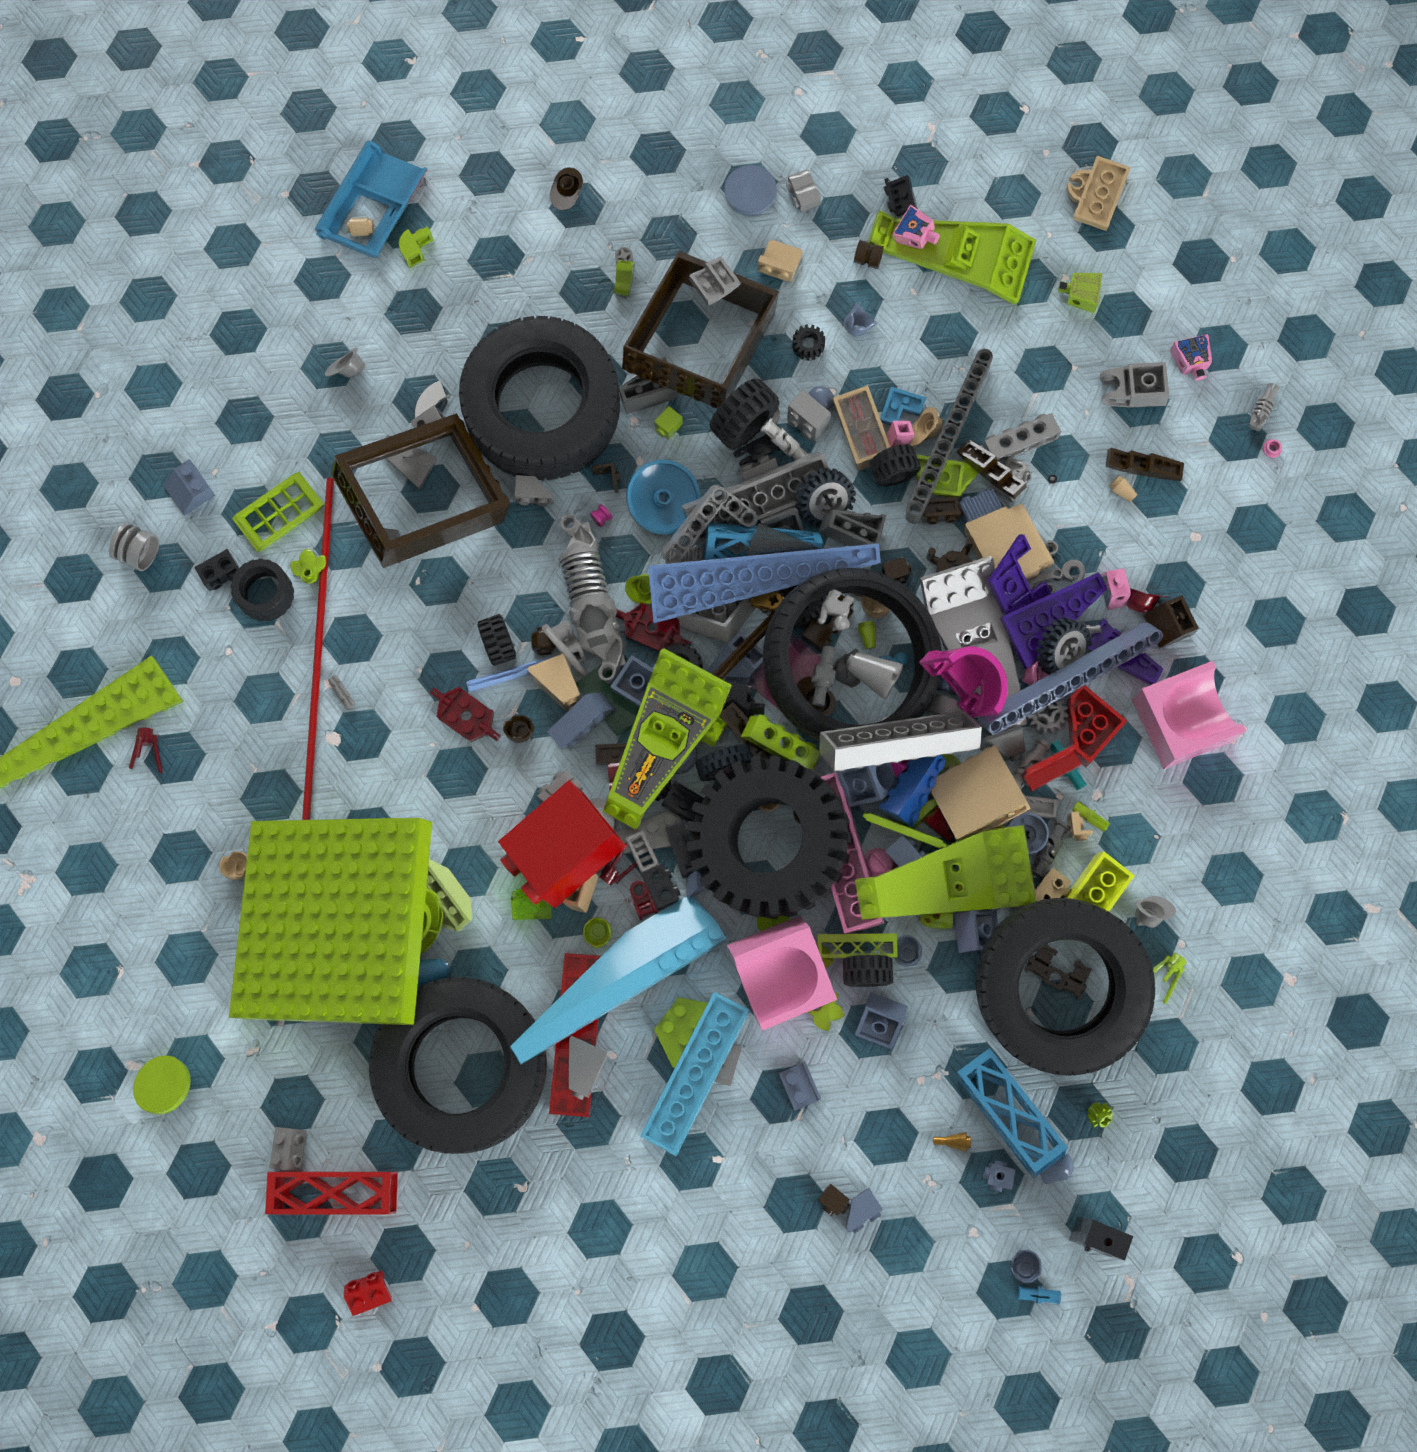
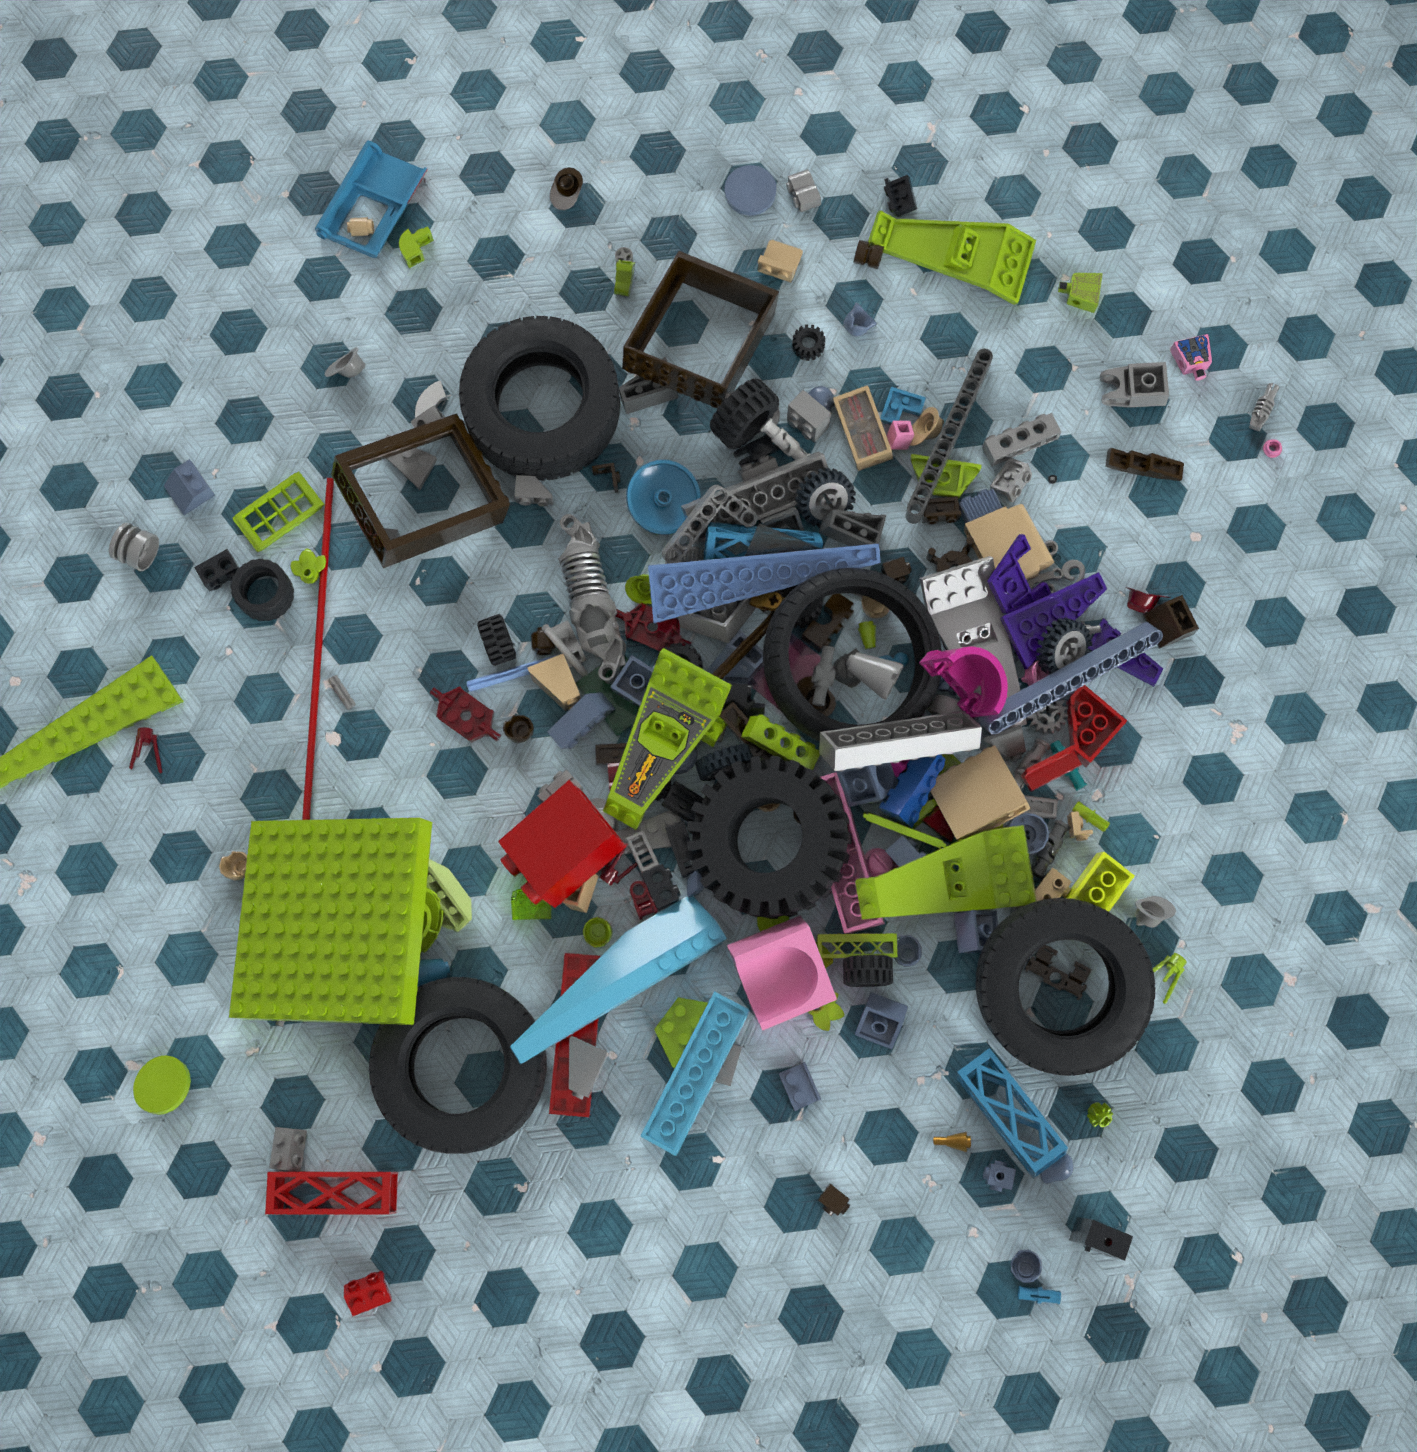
dark pink wheel [589,504,613,527] -> none
lime brick [654,406,683,440] -> none
light grey slope [689,256,740,306] -> none
light grey animal [818,589,854,631] -> none
sand blue slope [846,1188,883,1233] -> none
black tyre [869,444,921,487] -> none
bright pink torso [893,205,940,249] -> none
lime rock [920,912,953,930] -> none
dark brown slope [957,440,1027,499] -> none
tan plate [1066,156,1131,231] -> none
bright pink torso [1101,568,1131,610] -> none
tan cone [1109,475,1137,502] -> none
bright pink piece [1132,661,1246,769] -> none

